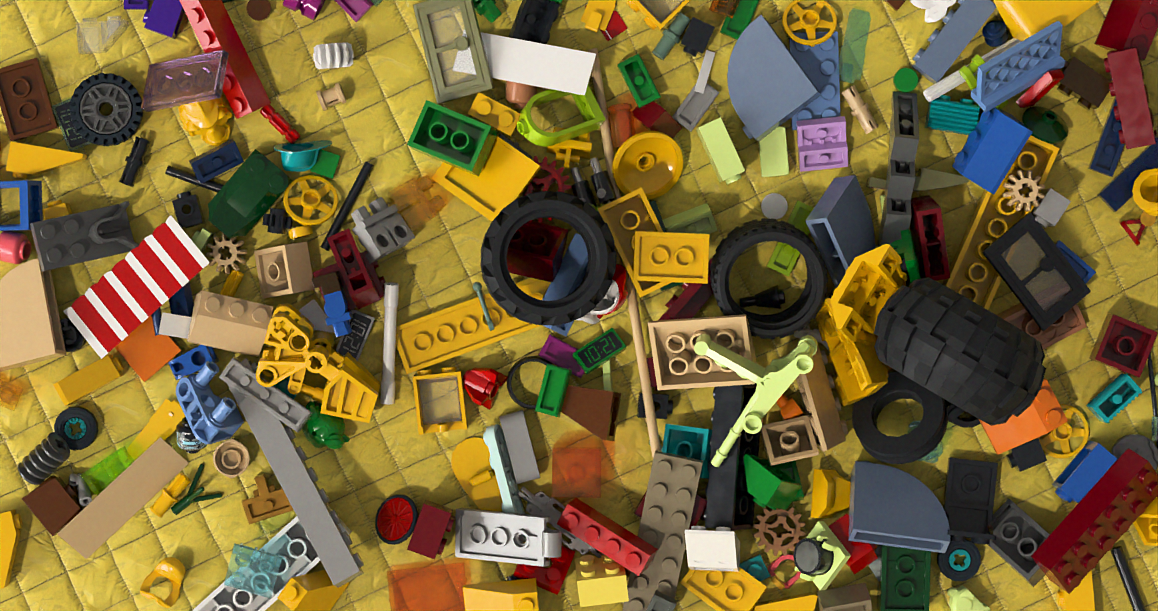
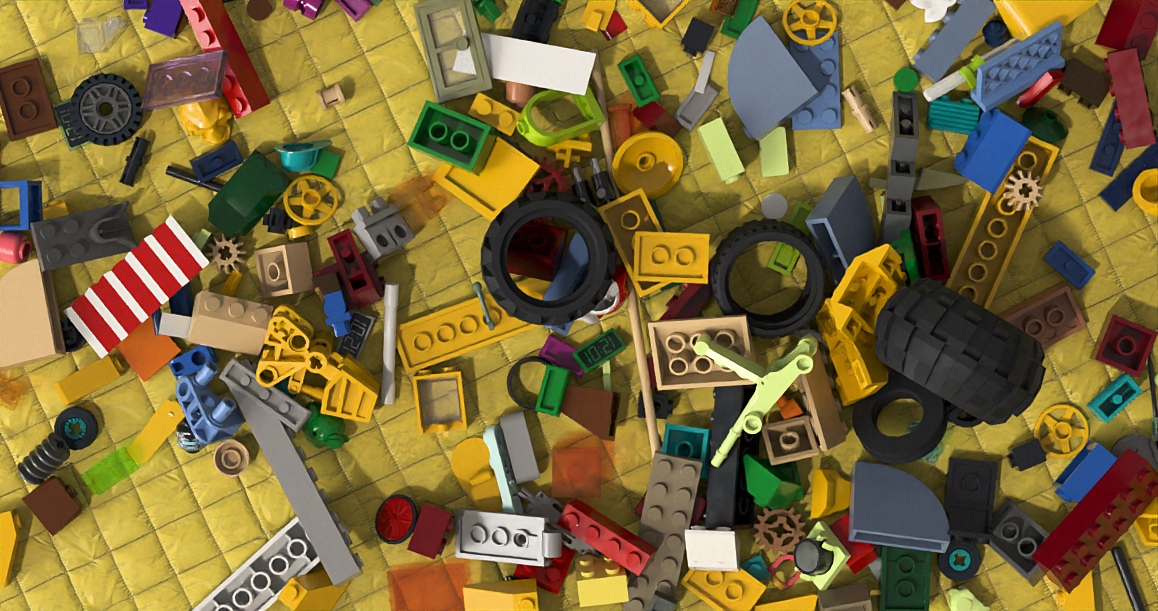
yellow slope [6,142,87,179] -> none
tan sticker [57,437,189,559] -> none
light grey arm [69,473,92,506] -> none
yellow piece [140,557,186,608] -> none
yellow axle [150,473,190,518] -> none
dark green plant [171,464,223,515] -> none
black brick [172,191,205,229] -> none
clear light blue hinge [224,543,283,598] -> none
pearl gold hinge [242,474,294,524] -> none
red axle [260,104,301,144] -> none
white sticker [299,300,335,333] -> none
white gear [313,42,354,69] -> none
black piece [320,161,374,251] -> none
red brick [462,367,508,410] -> none
sand green pin [652,12,691,60] -> none
yellowish green slope [663,203,718,234] -> none
black cone [740,285,785,309] -> none
lavender slope [796,116,848,172] -> none
clear light blue piece [837,8,871,84] -> none
orange slope [979,378,1068,455] -> none
black door [982,212,1091,331] -> none
light grey brick [1031,188,1071,228] -> none
red piece [1119,212,1156,246] -> none

